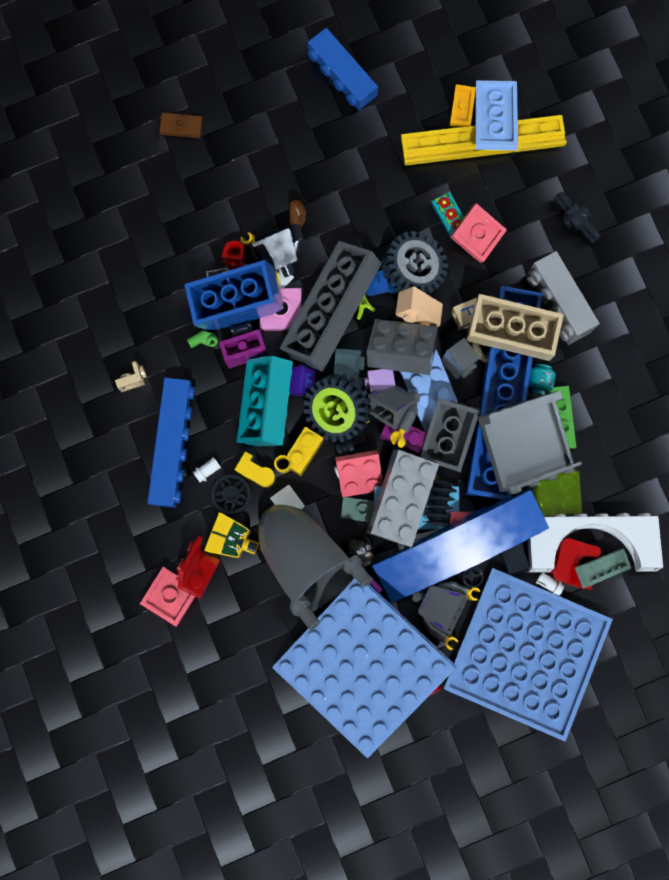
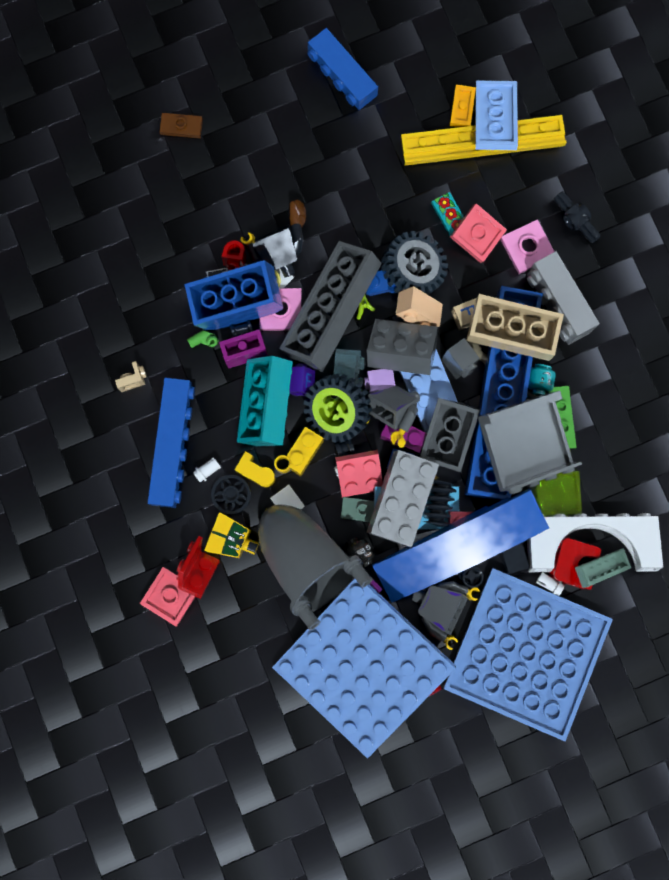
none -> bright pink piece [500,220,554,275]

